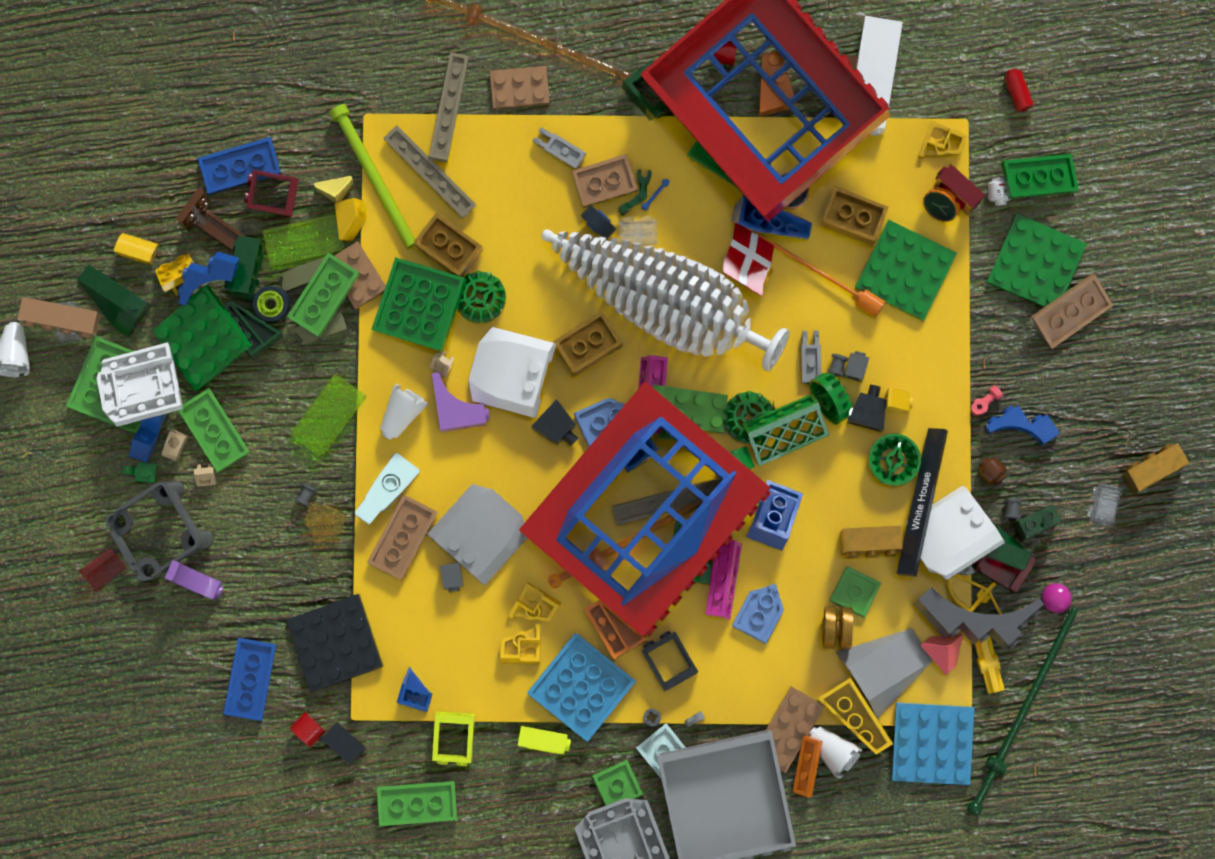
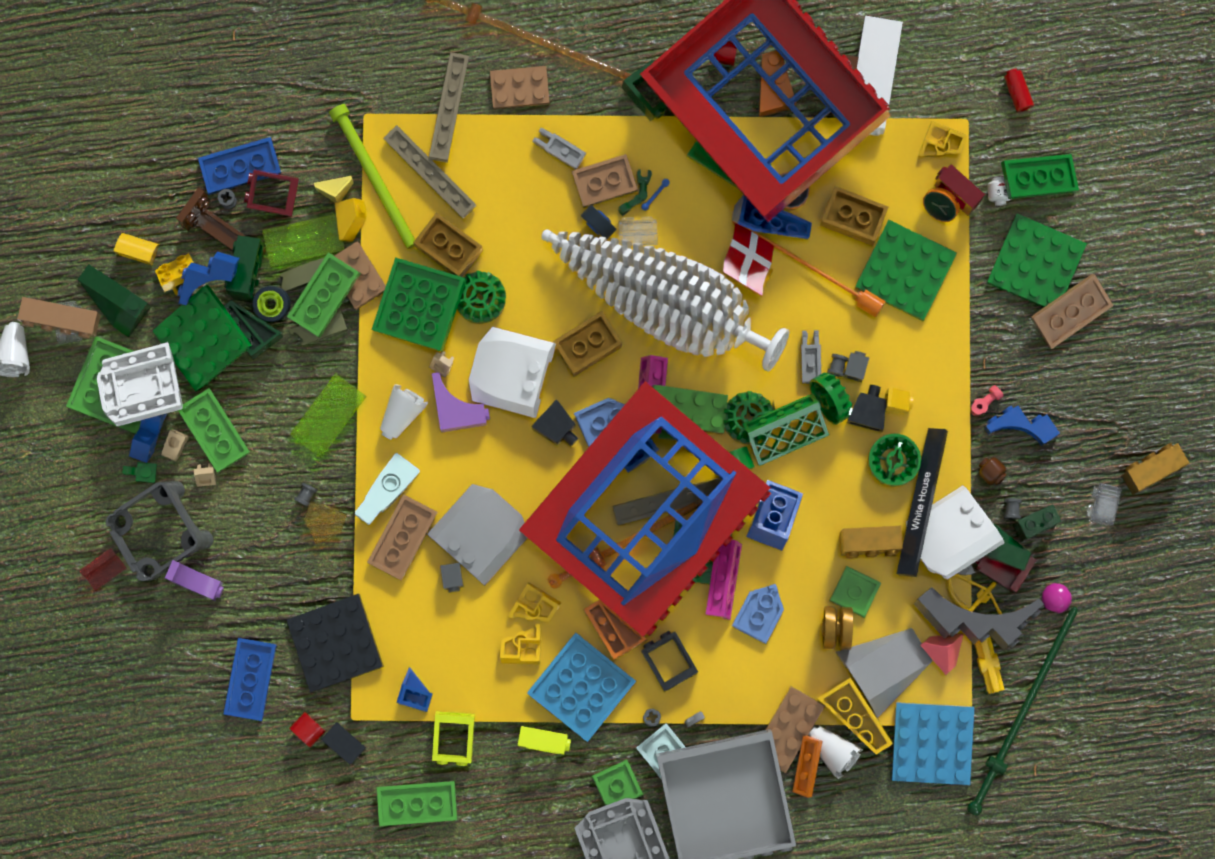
none -> dark grey bush [218,189,237,209]

